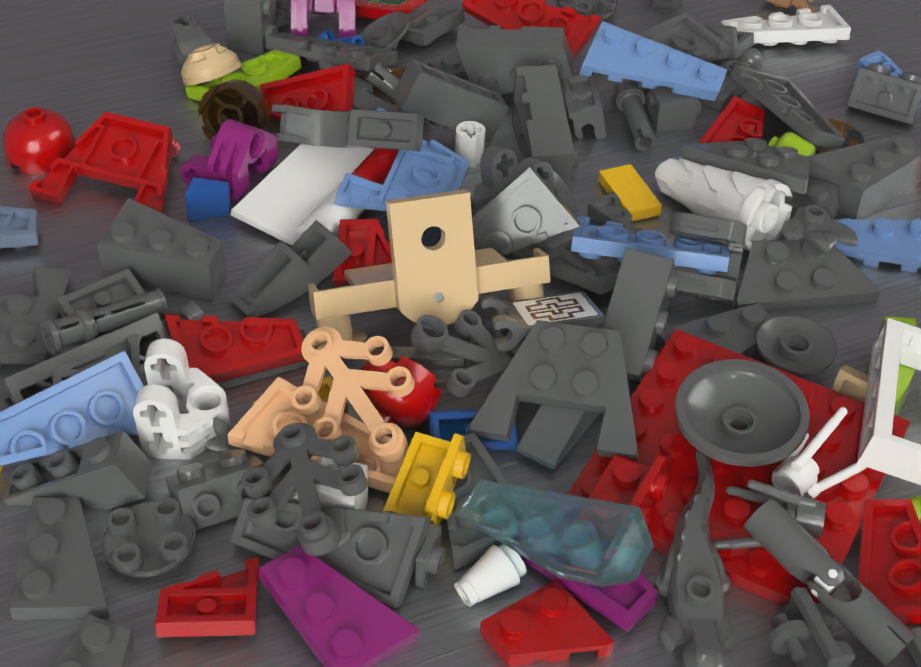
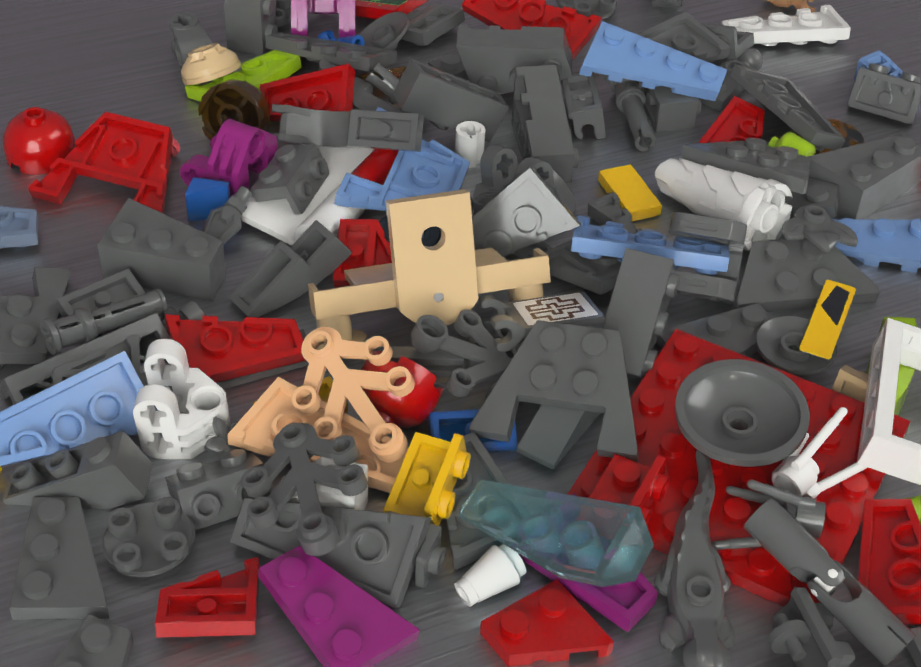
none -> dark grey piece [201,186,253,245]
none -> dark grey bracket [250,143,329,215]
none -> yellow sticker [799,280,856,360]

